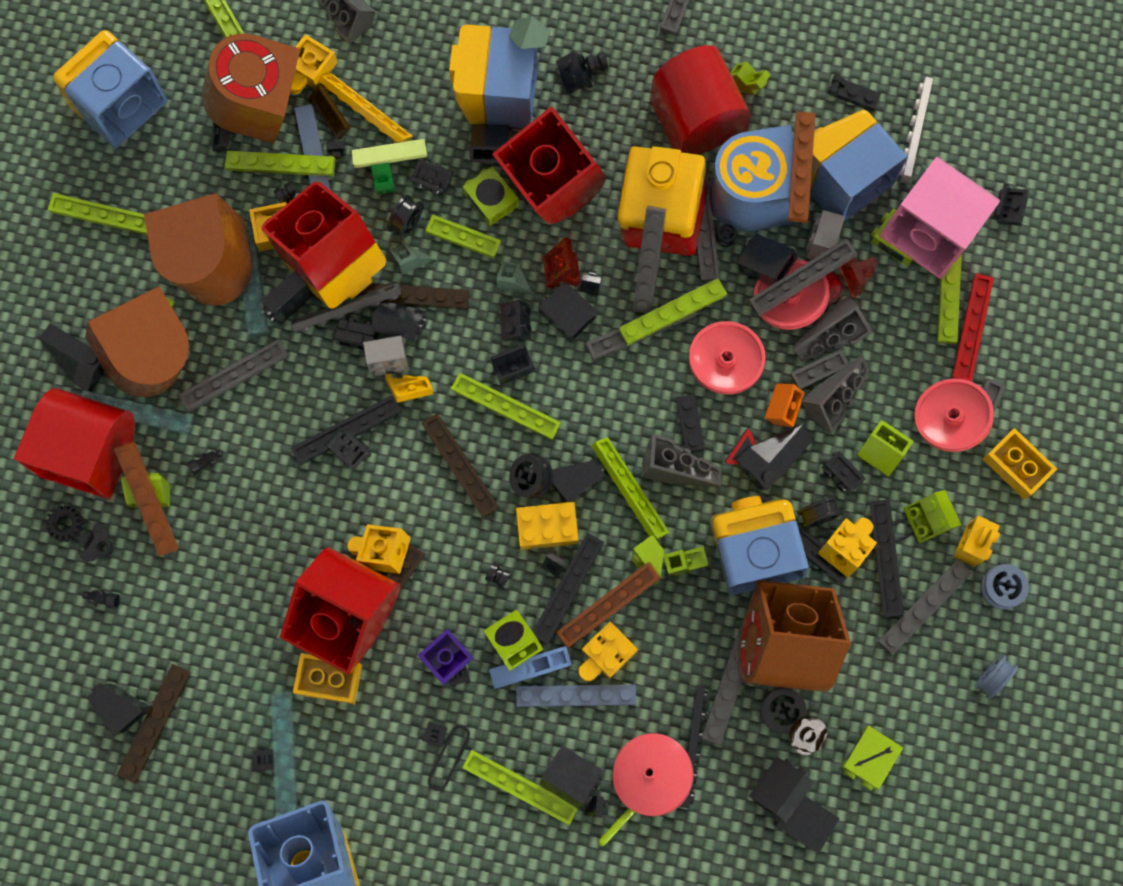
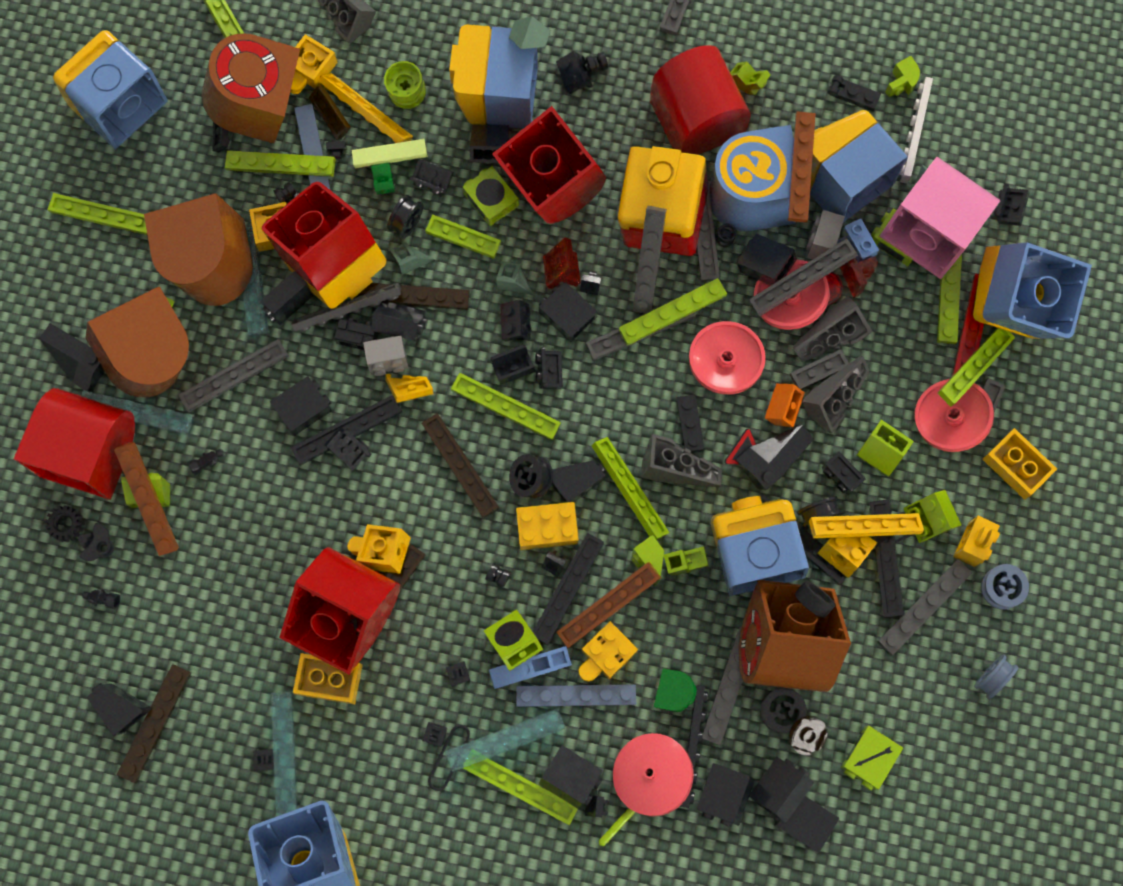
dark purple slope [418,628,474,685] -> none
none -> black brick [270,376,332,436]
none -> lime wheel [384,61,426,109]
none -> clear light blue plate [445,709,565,772]
none -> black bracket [535,347,563,389]
none -> green tile [654,668,697,712]
none -> black brick [697,763,755,827]
none -> black tyre [795,581,835,618]
none -> yellow plate [809,513,924,538]
none -> medium blue panel [837,218,879,274]
none -> lime brick [885,56,920,97]
none -> lime plate [938,328,1015,407]
none -> medium blue piece [973,242,1092,339]

